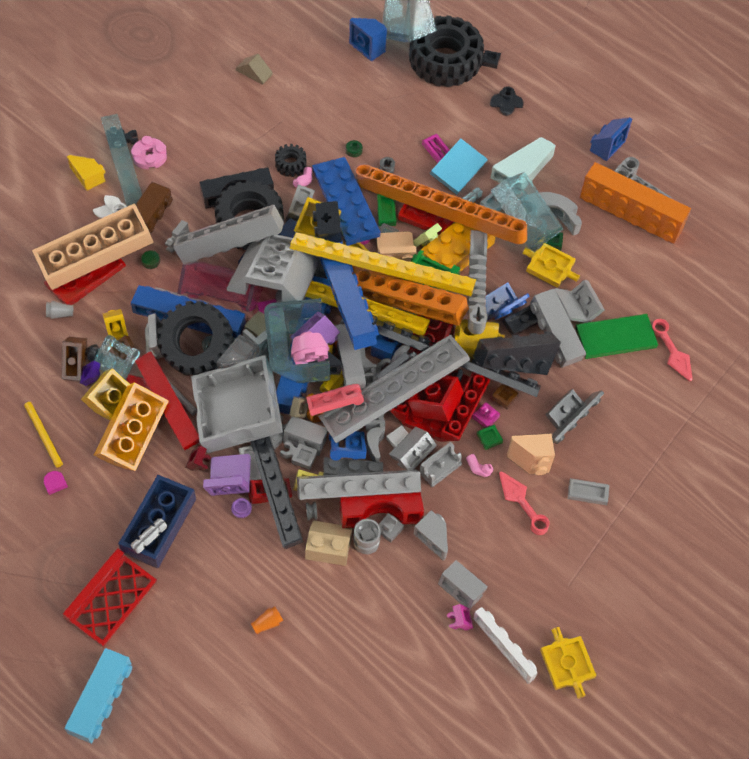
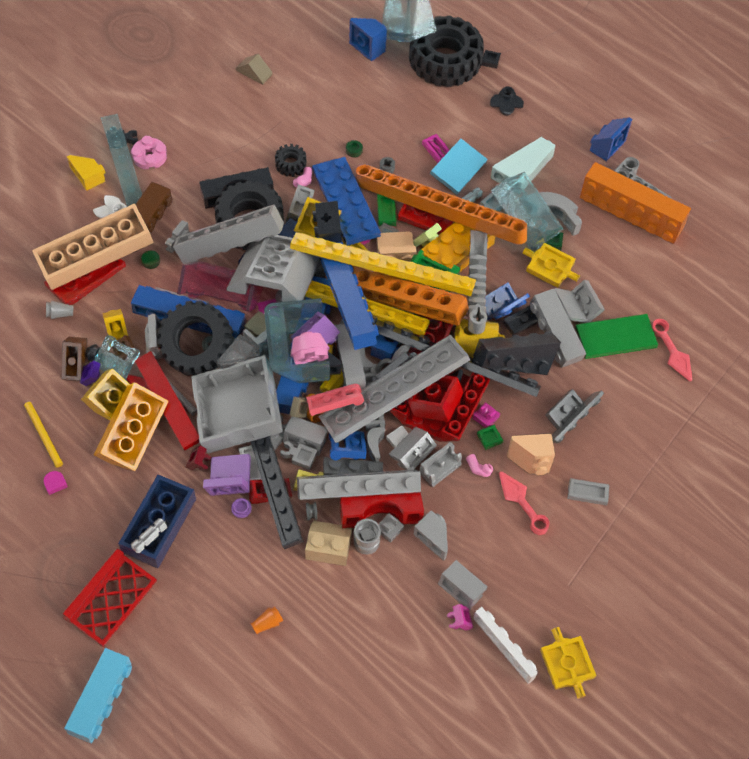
reddish brown plate [491,384,519,409] -> none

